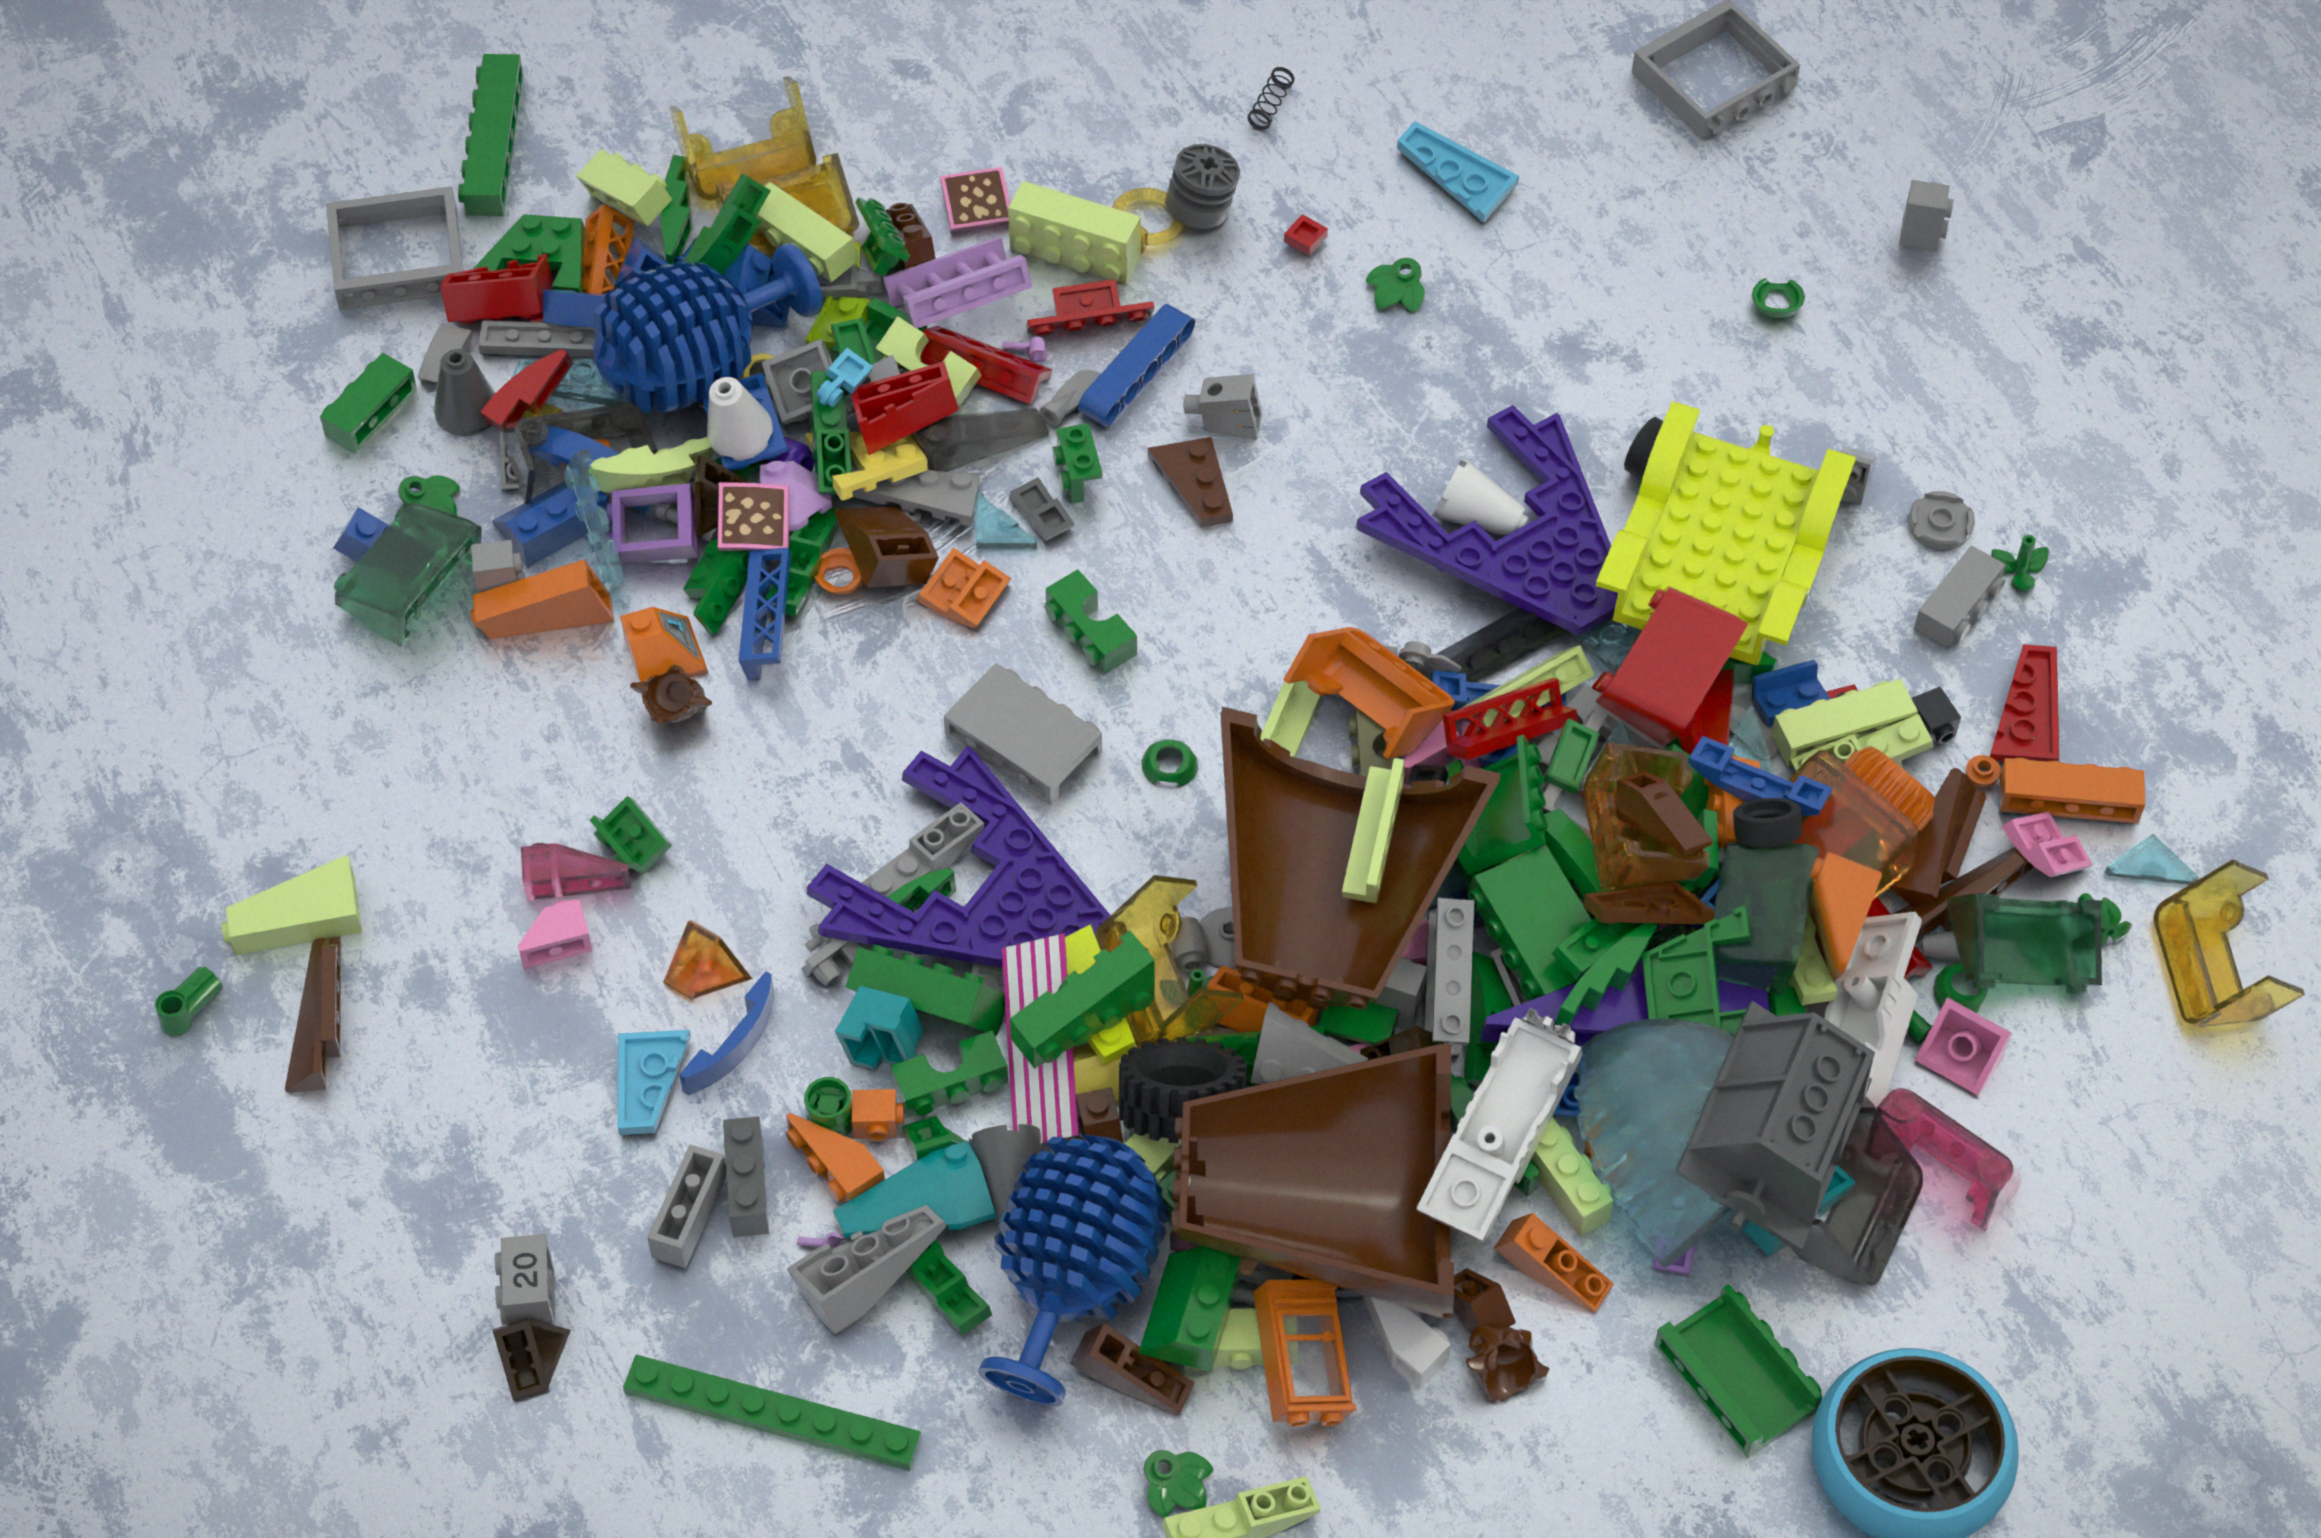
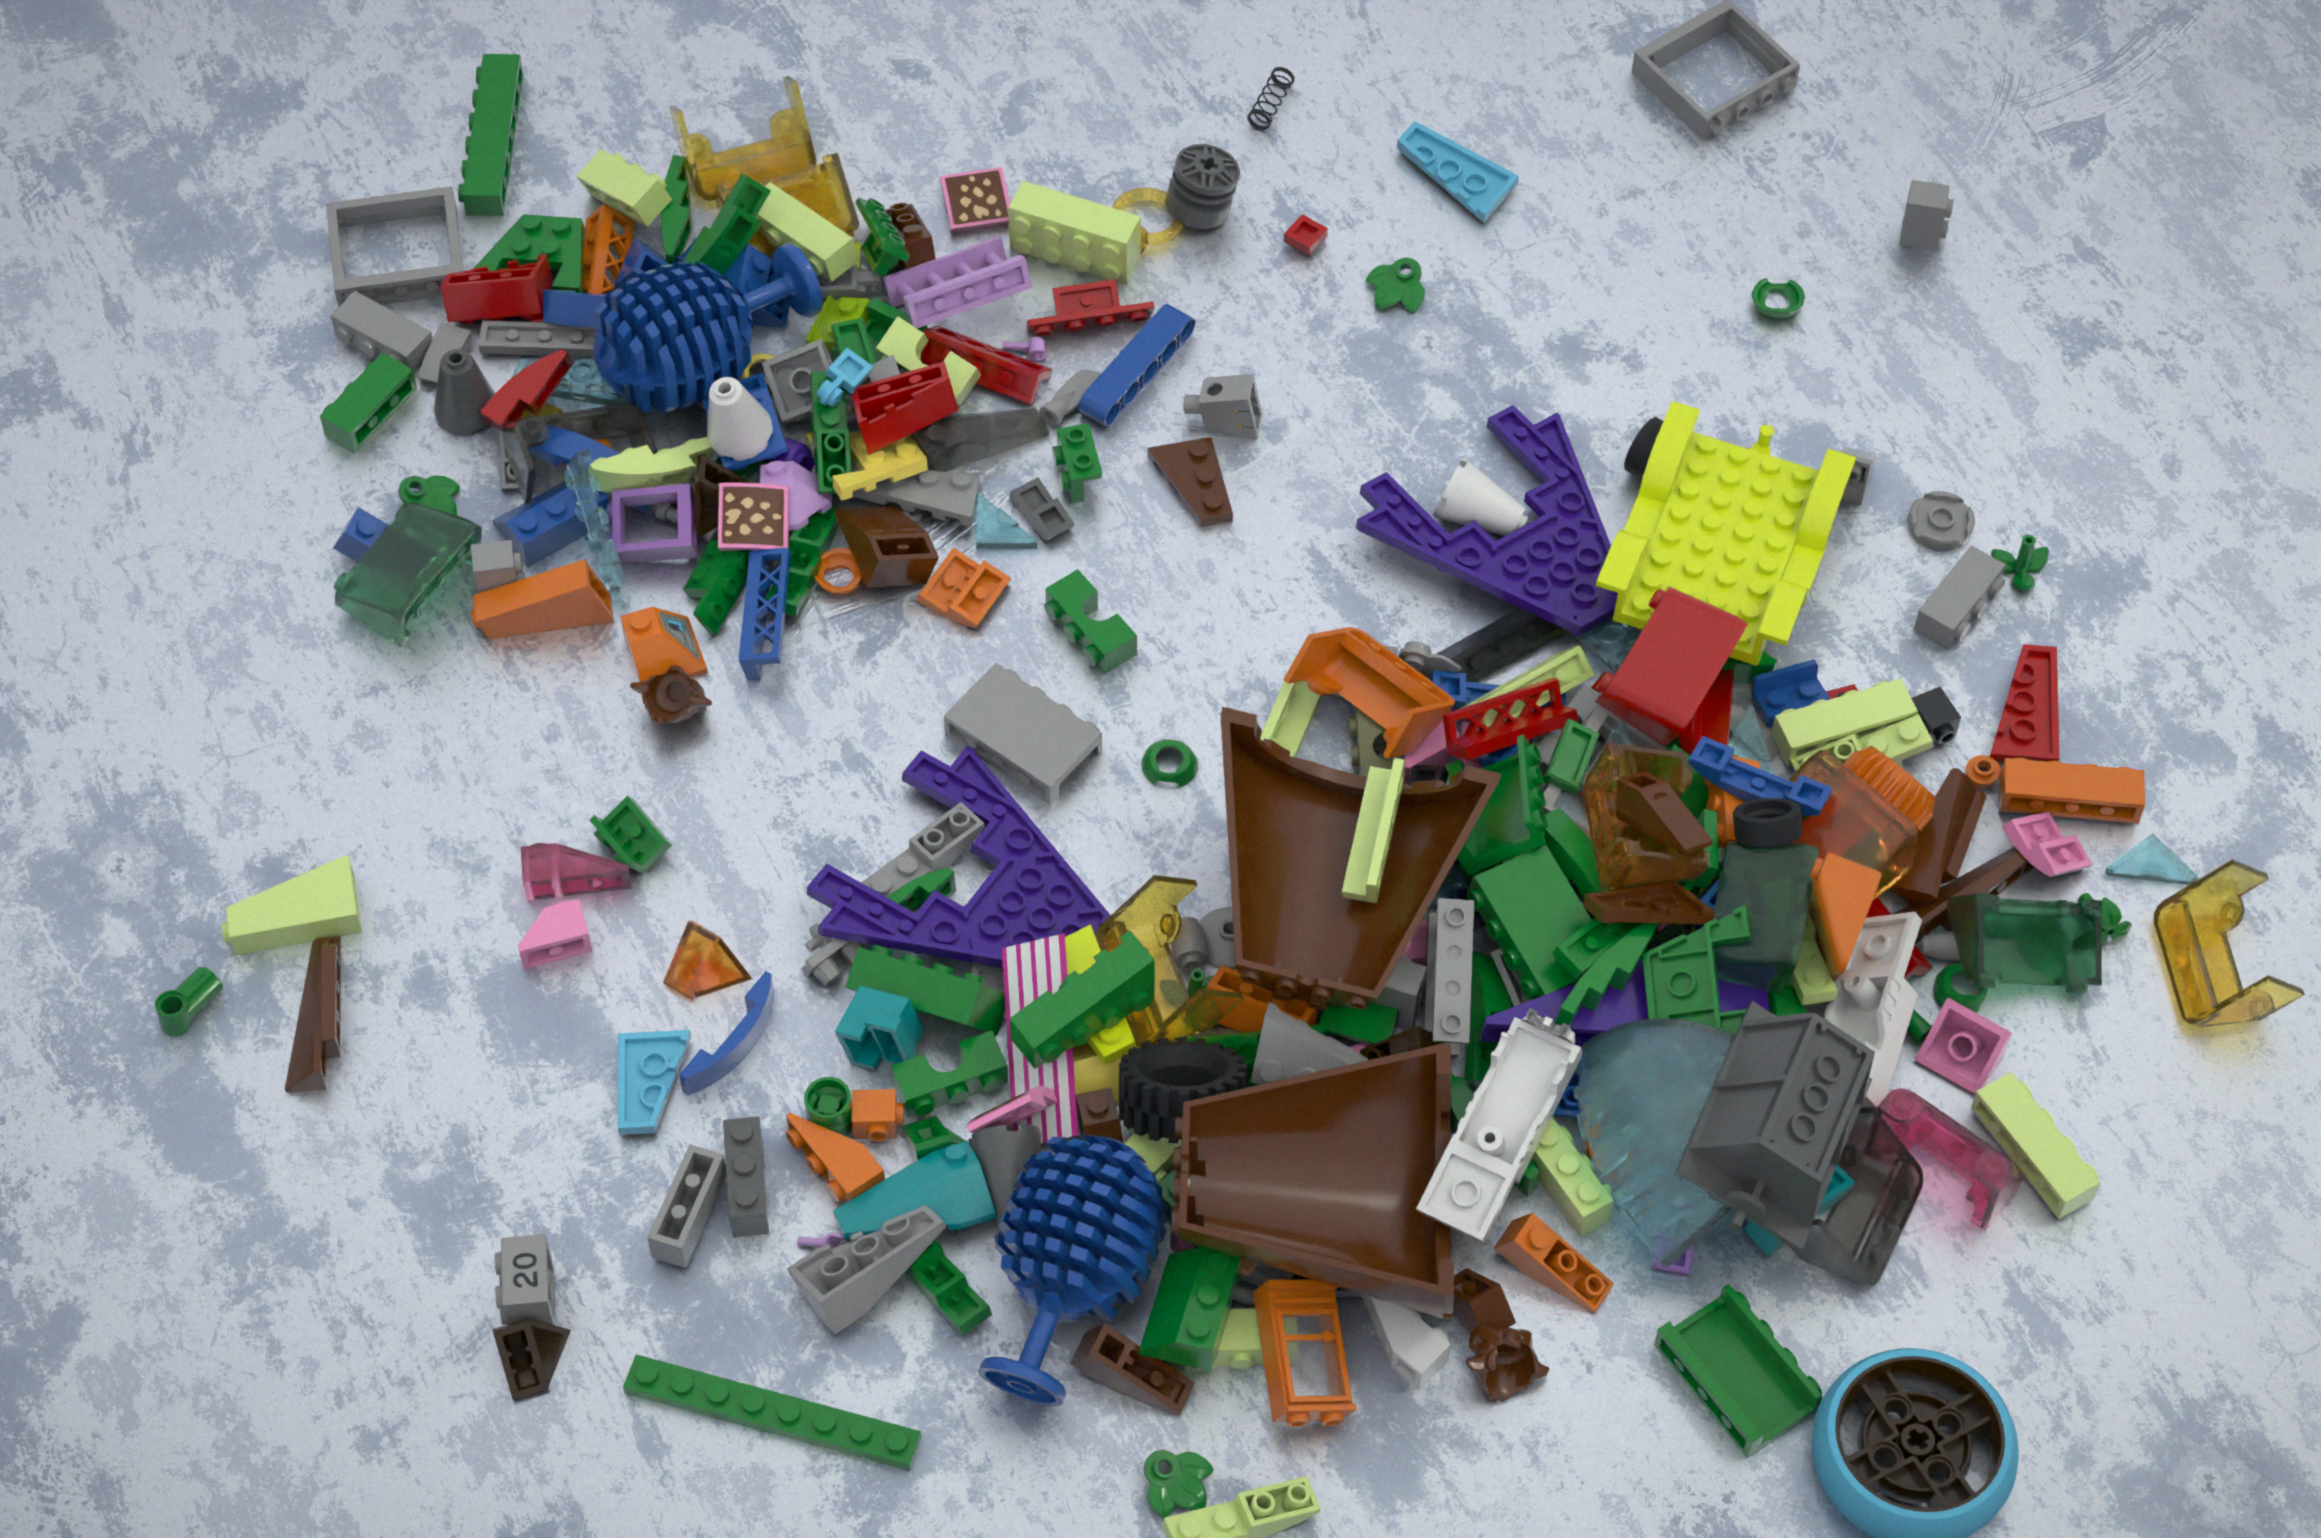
none -> light grey brick [331,291,432,374]
none -> bright pink slope [967,1086,1057,1133]
none -> yellowish green brick [1971,1072,2100,1219]

